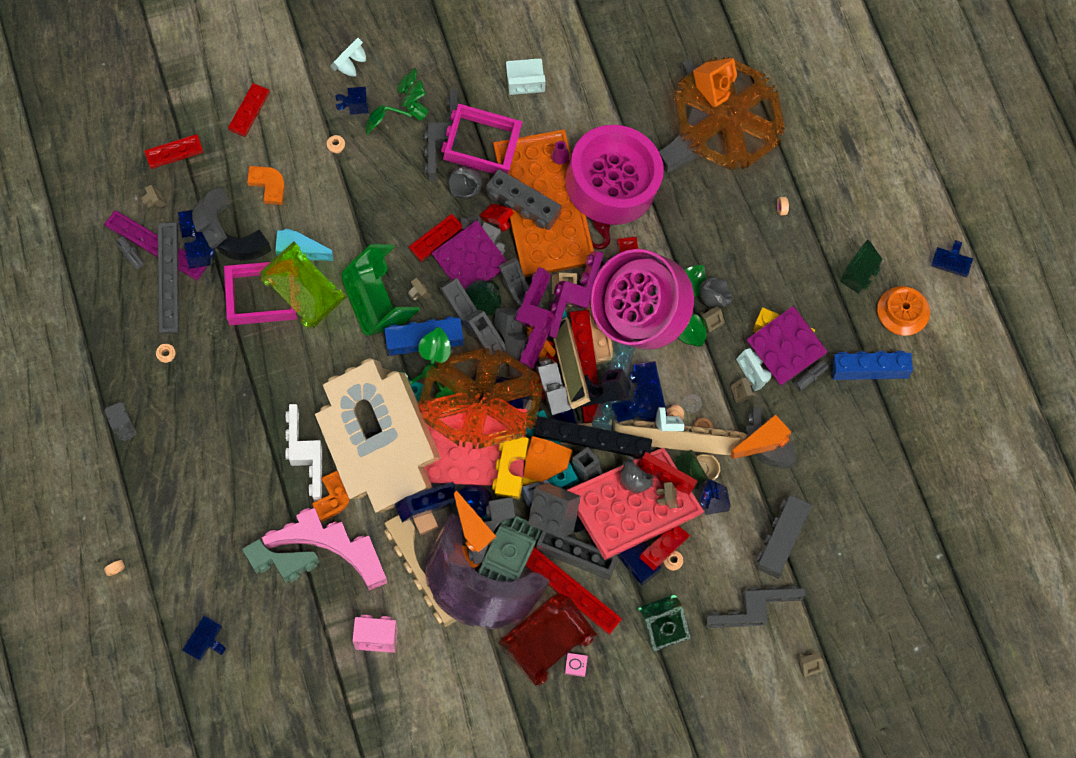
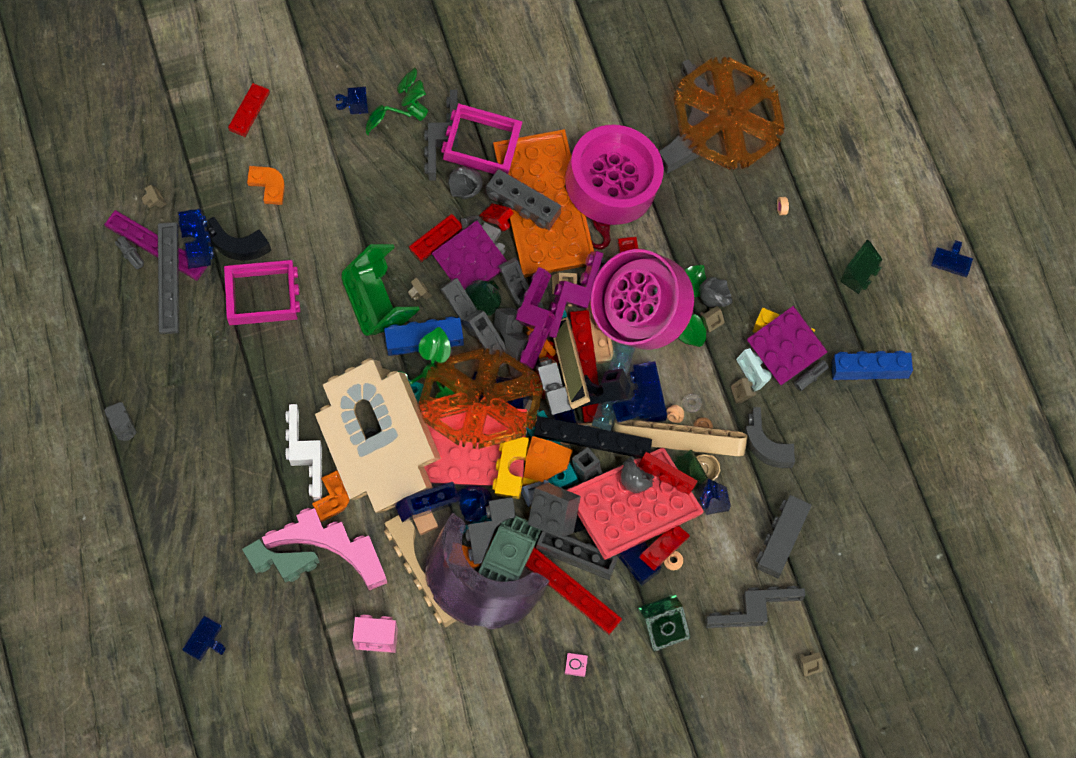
light nougat tile [104,560,125,576] -> none
red plate [144,134,204,169] -> none
light nougat plate [156,344,176,363] -> none
dark grey arch [192,188,231,248] -> none
clear neon green windscreen [260,241,347,329] -> none
medium azure slope [275,229,334,261] -> none
light nougat plate [327,135,345,153] -> none
light aqua tile [330,38,366,76] -> none
orange slope [454,491,497,553] -> none
clear red windscreen [499,593,597,686] -> none
light aqua bracket [506,59,545,95] -> none
magenta cone [551,141,569,164] -> none
light aqua tile [655,407,684,431] -> none
dark tan tile [656,482,678,509] -> none
orange slope [693,58,737,107] -> none
orange slope [730,415,791,459] -> none
orange piece [877,286,930,336] -> none

